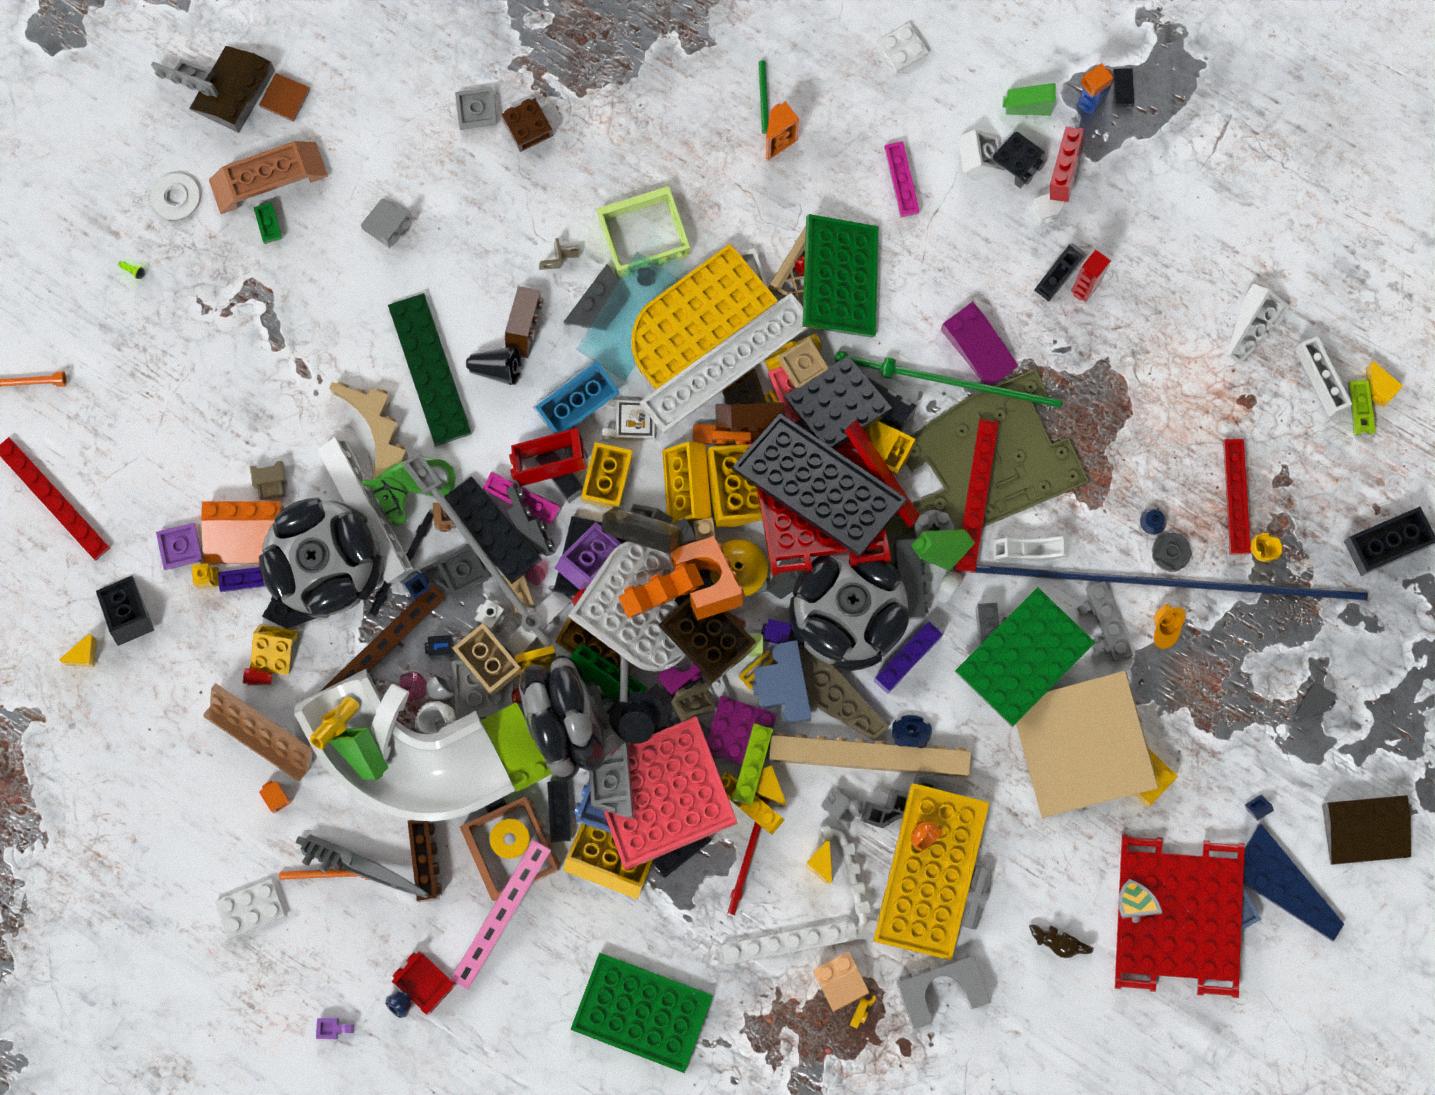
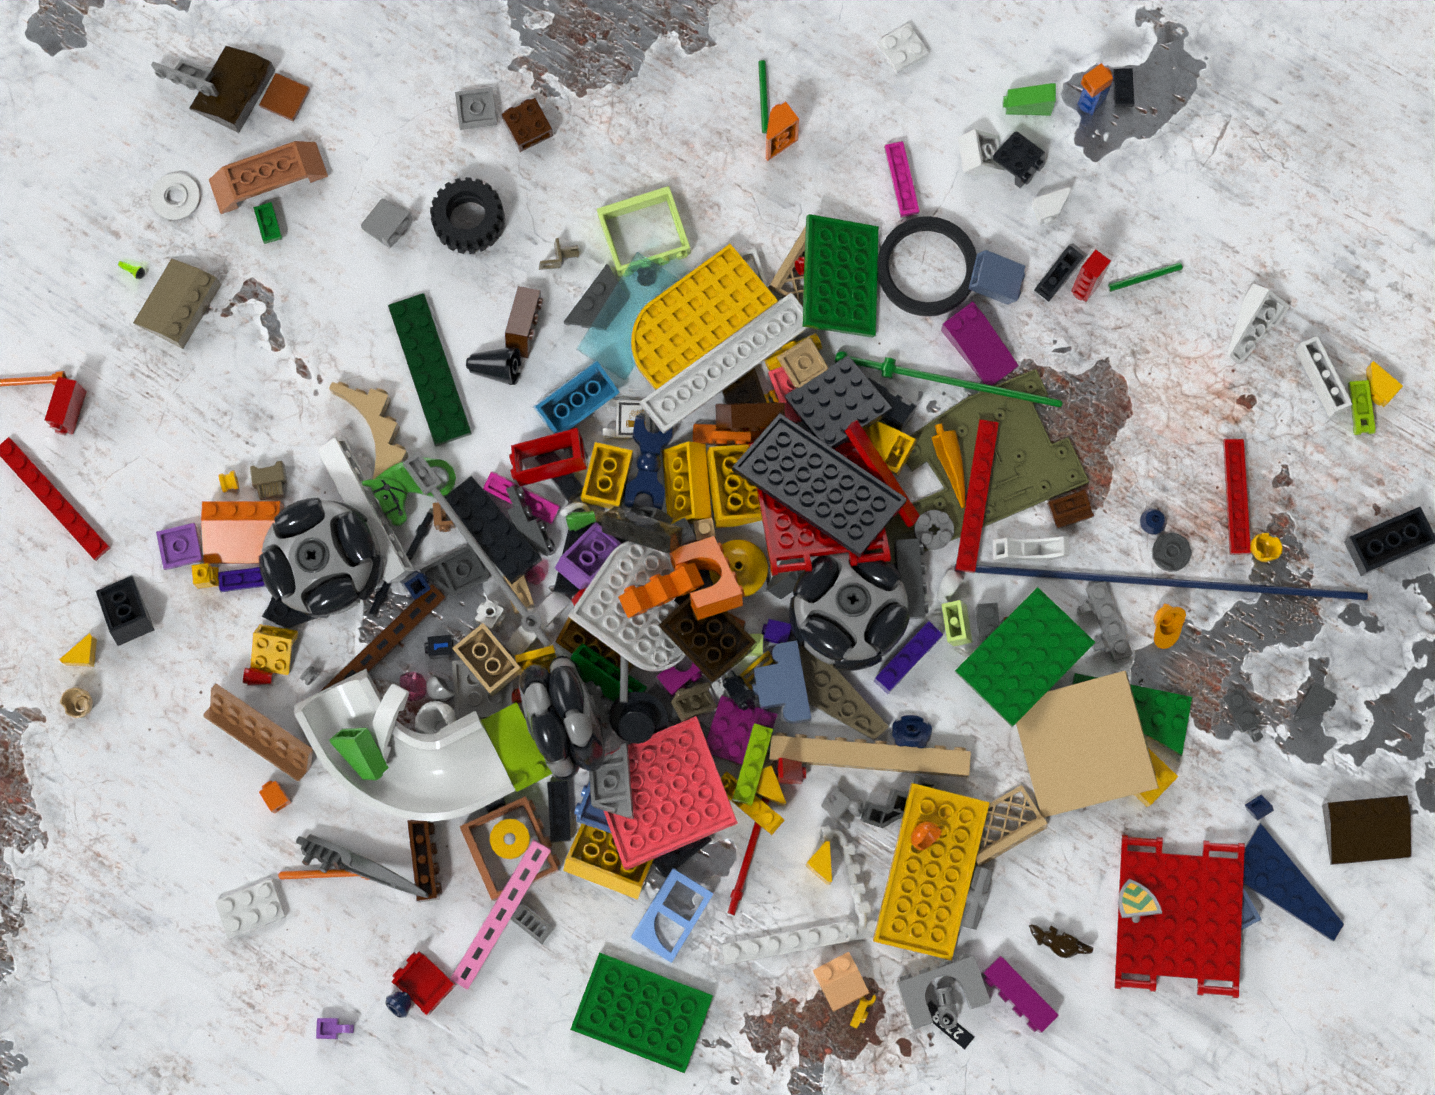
yellow piece [309,697,360,749] -> none
bright green slope [911,529,975,571] -> none
brick [1050,126,1084,202] -> none
none -> red brick [44,376,87,436]
none -> tan hair [60,688,93,718]
none -> dark tan slope [133,258,221,349]
none -> yellow wheel [218,470,239,493]
none -> light grey bush [300,666,319,686]
none -> black tyre [430,177,505,254]
none -> light grey slope [510,903,555,944]
none -> white hair [560,502,590,519]
none -> bright green cone [566,511,596,531]
none -> dark blue piece [624,415,673,510]
none -> light blue window [631,868,714,963]
none -> black hinge [722,670,756,711]
none -> red slope [777,758,806,785]
none -> black tyre [877,216,977,316]
none -> black sticker [927,1000,975,1050]
none -> light orange piece [931,423,965,508]
none -> light grey connector [934,987,958,1029]
none -> yellowish green brick [941,600,973,646]
none -> sand blue brick [969,250,1025,305]
none -> tan fence [975,785,1048,867]
none -> magenta brick [982,956,1059,1033]
none -> reddish brown plate [1047,490,1094,529]
none -> green wing [1072,673,1192,756]
none -> green bar [1108,262,1183,292]
none -> dark grey plate [1222,688,1263,743]

